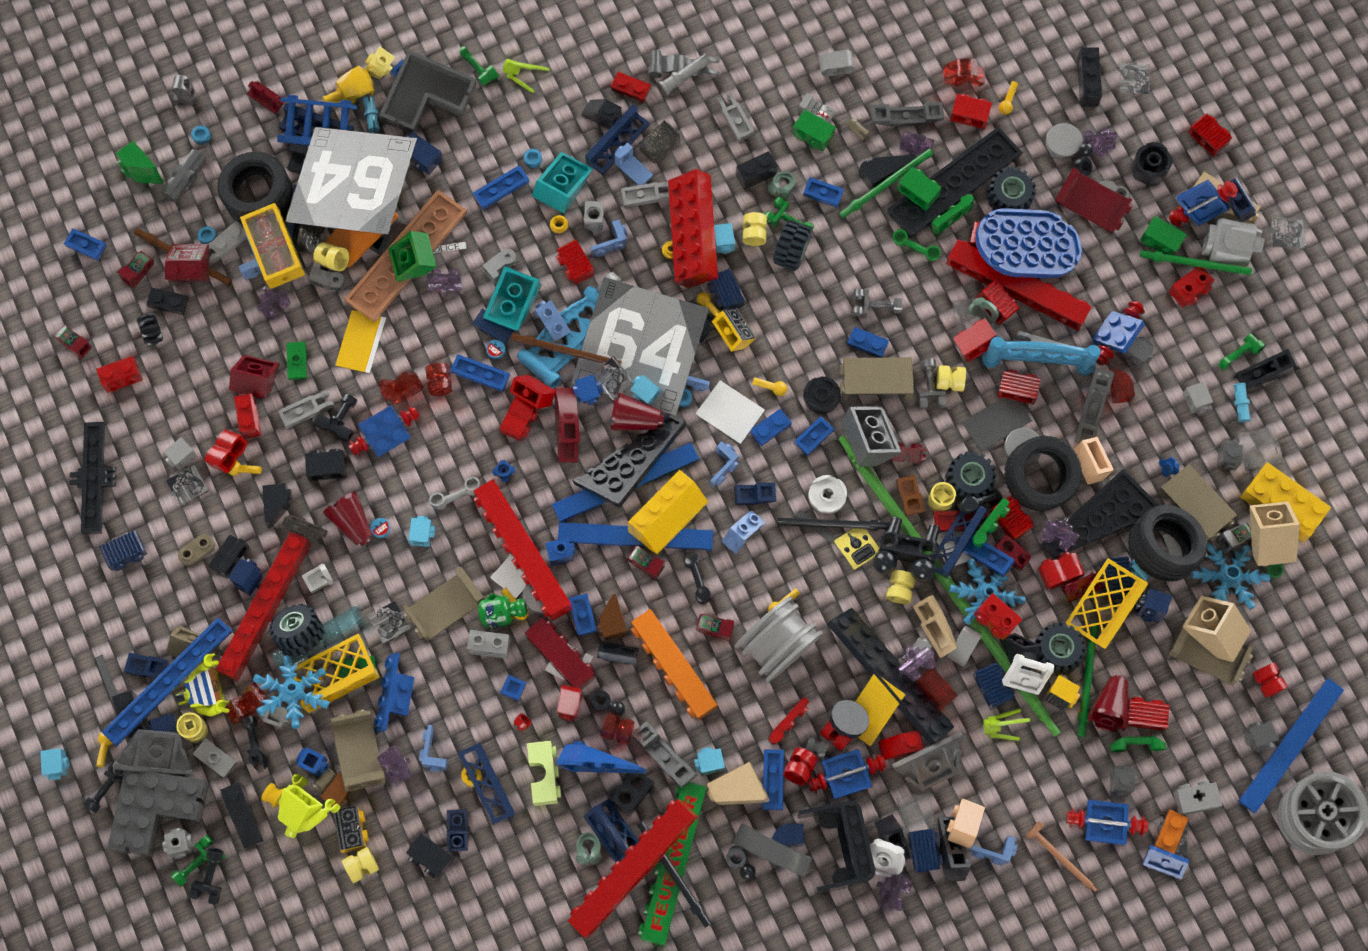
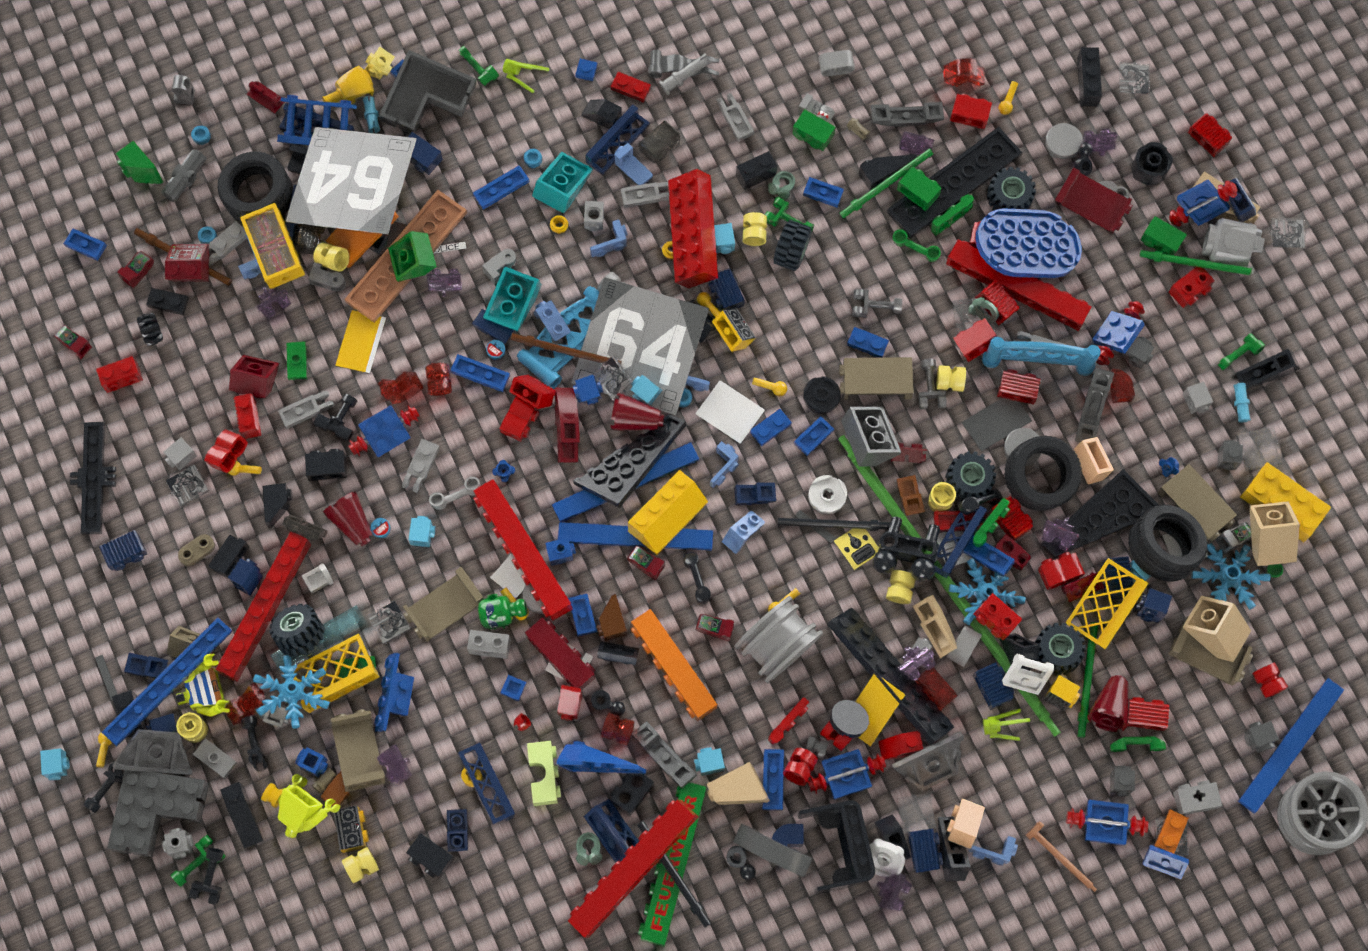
medium blue bracket [419,725,448,773] -> none
red brick [555,239,594,285] -> none
none -> light grey hinge [402,439,440,493]
none -> blue plate [575,59,598,81]

